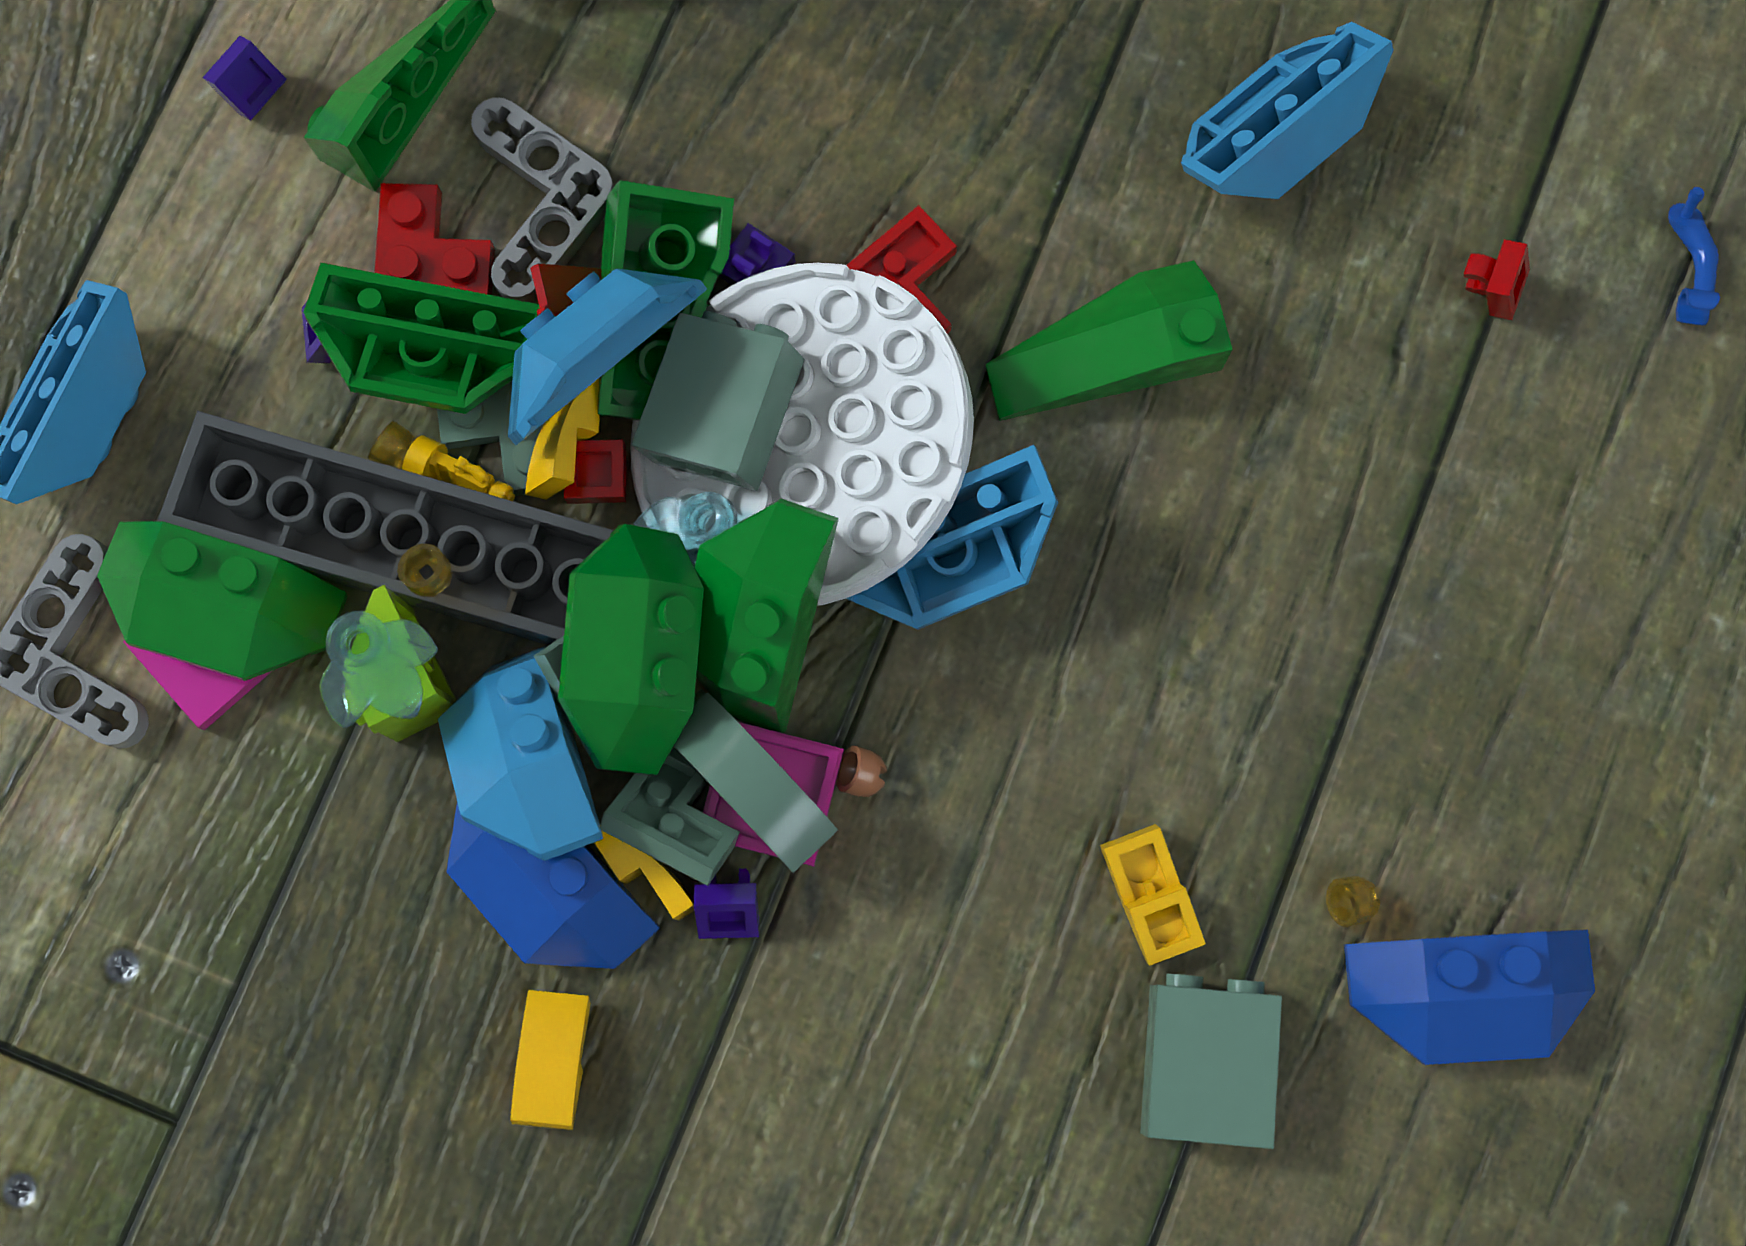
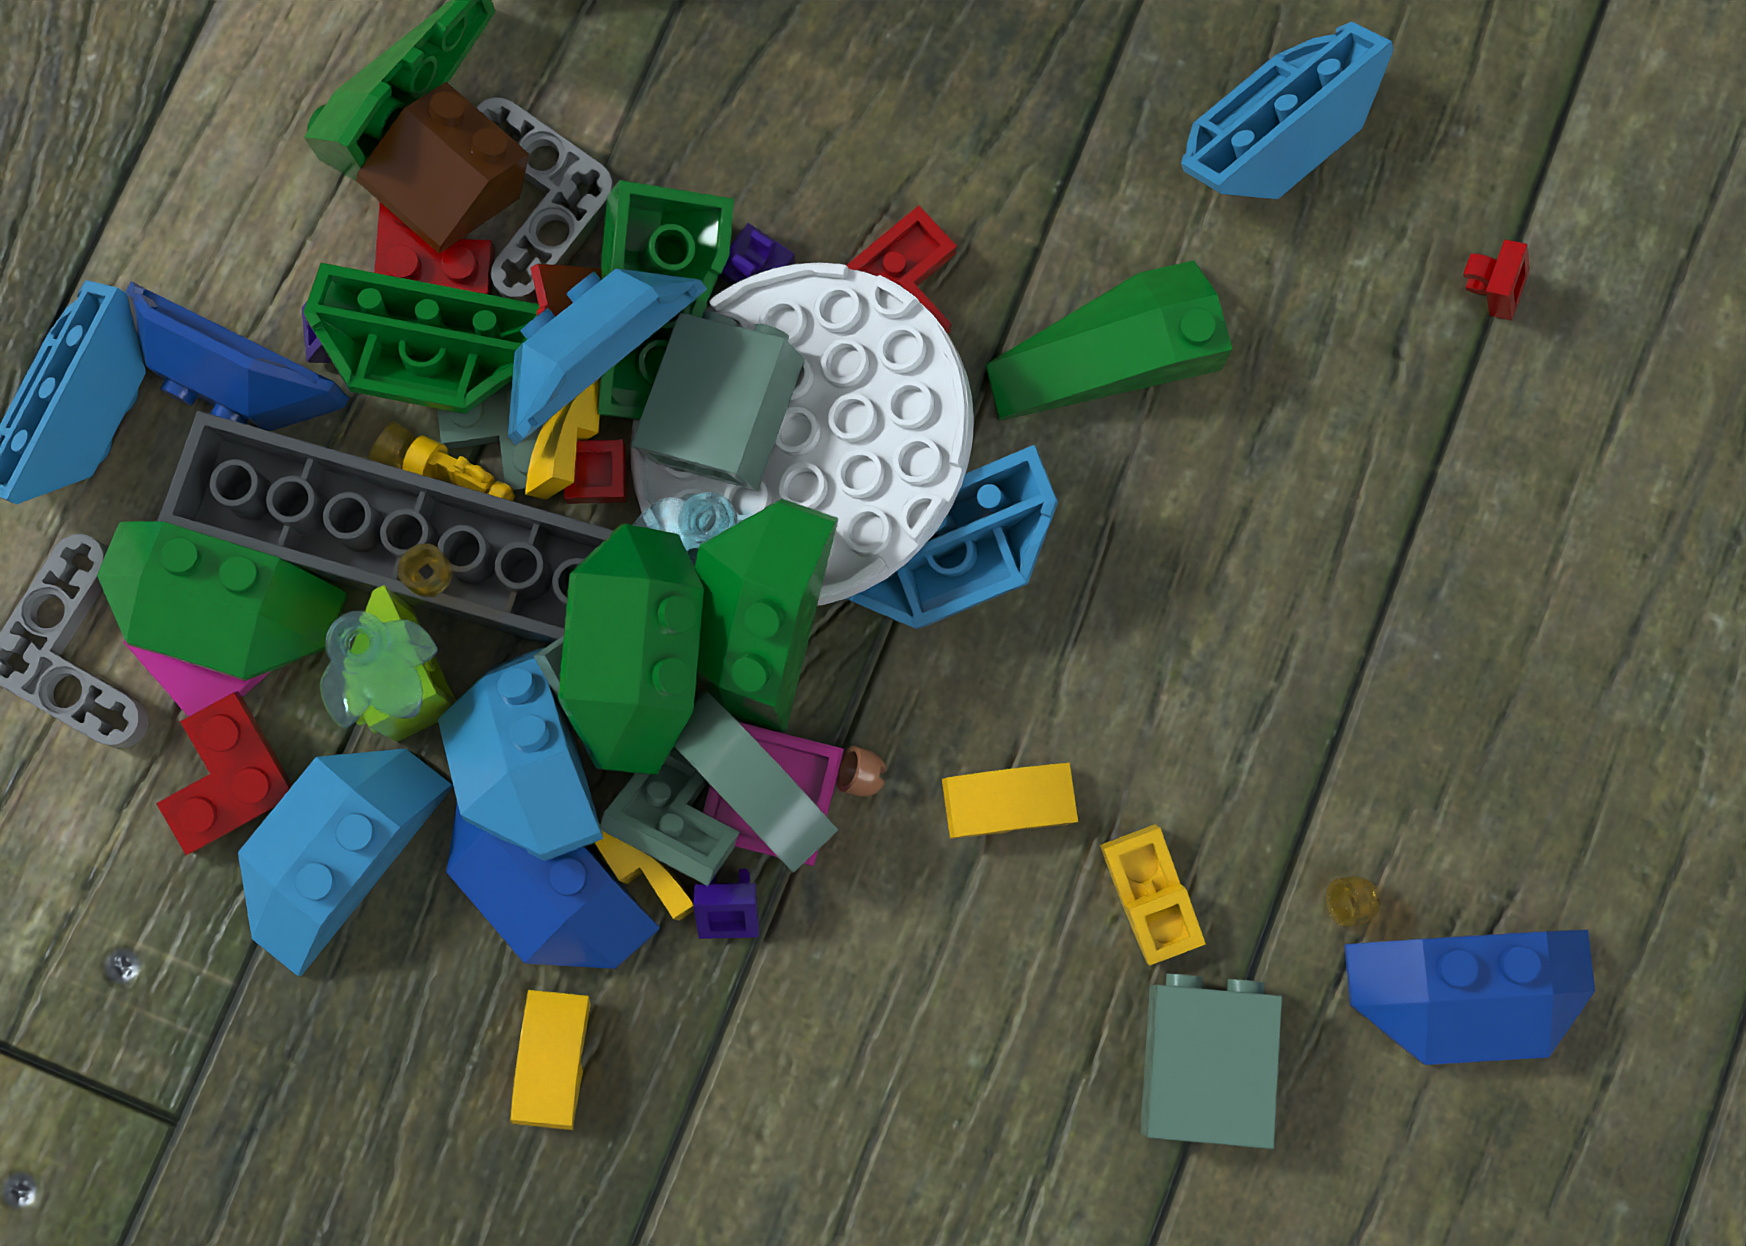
dark purple tile [202,36,287,121] -> none
blue piece [1668,187,1720,326] -> none
none -> blue wedge [126,281,349,432]
none -> red plate [156,691,293,856]
none -> dark azure wedge [238,749,454,976]
none -> reddish brown slope [356,82,529,254]
none -> yellow slope [942,762,1078,839]

